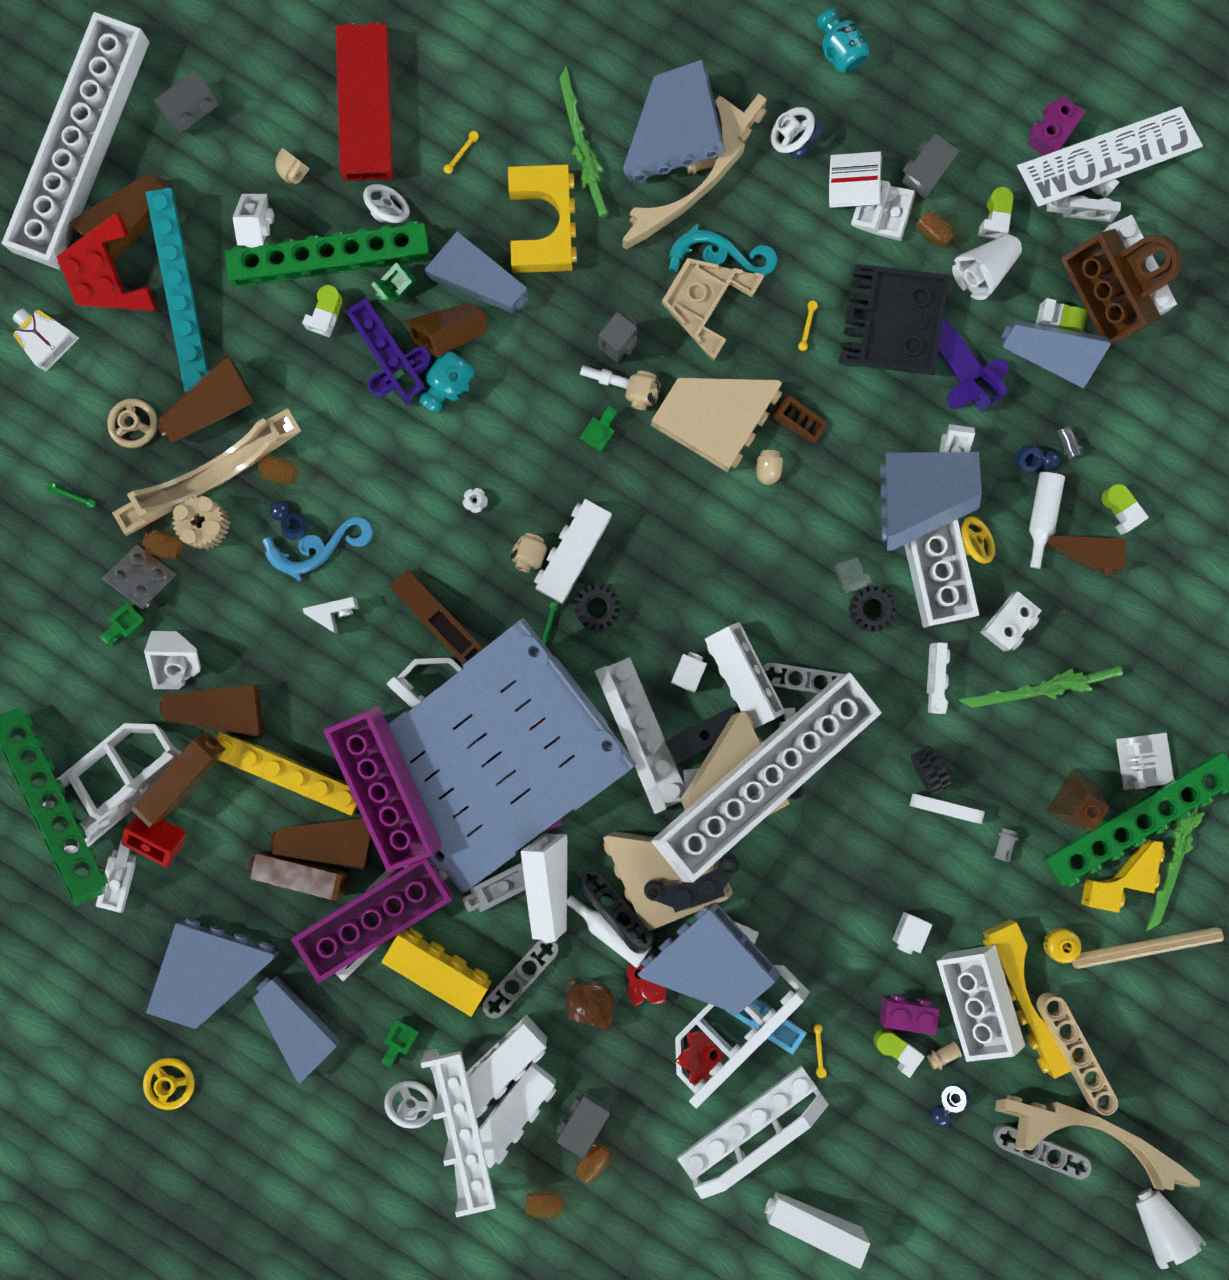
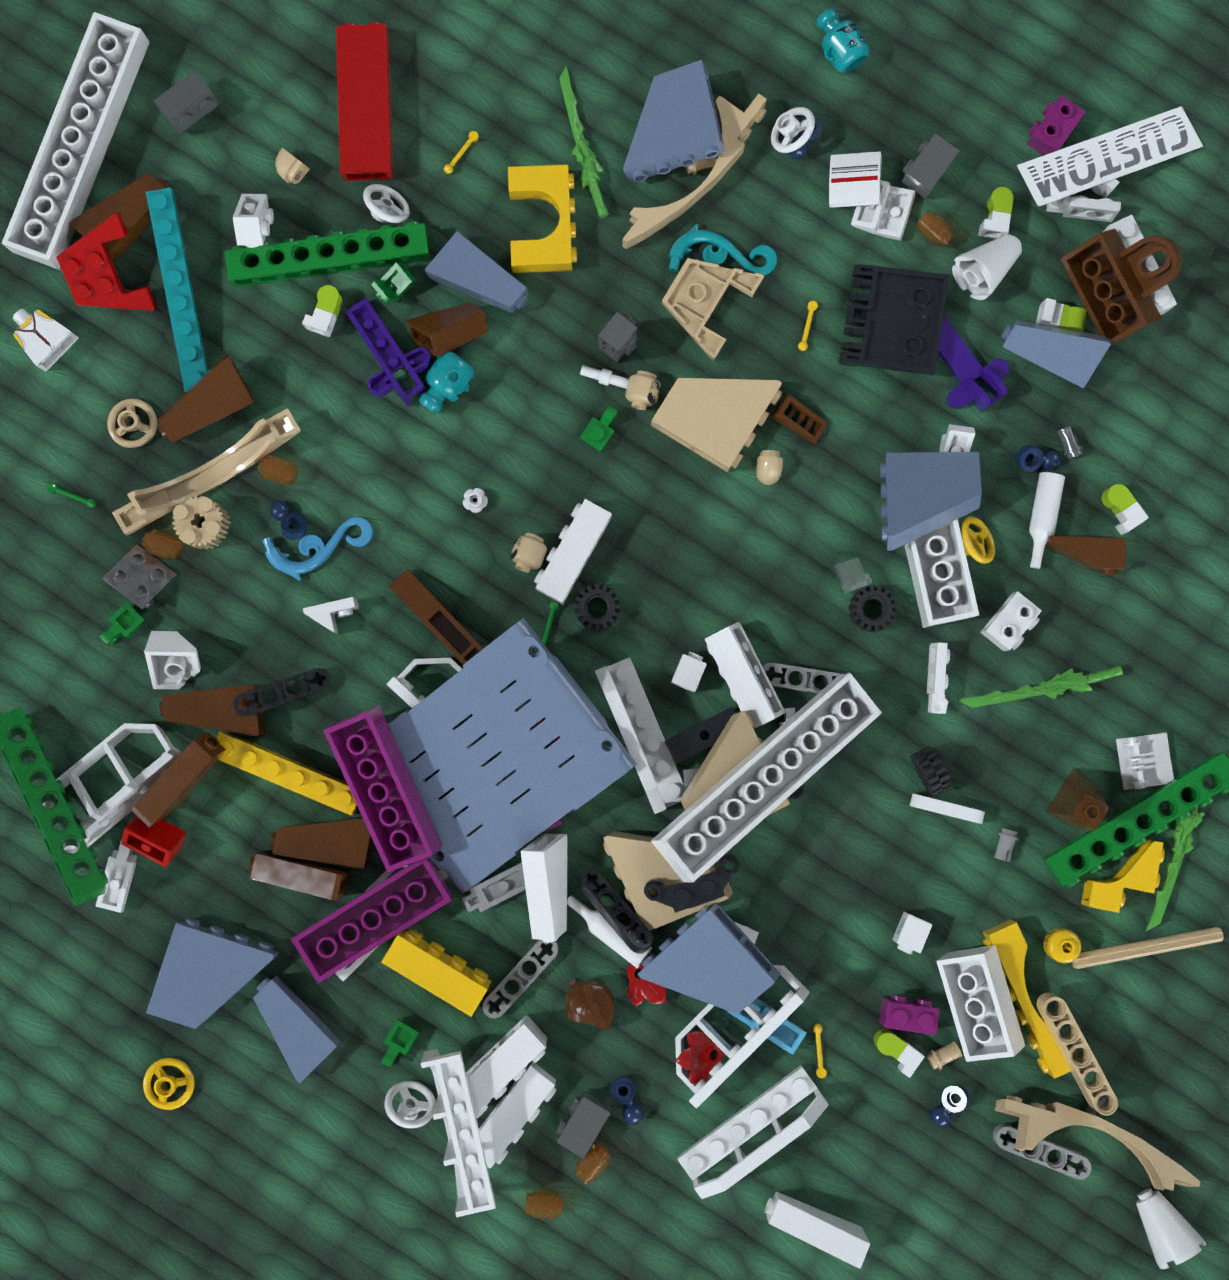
none -> black beam [232,668,330,717]
none -> dark blue plate [610,1077,644,1124]

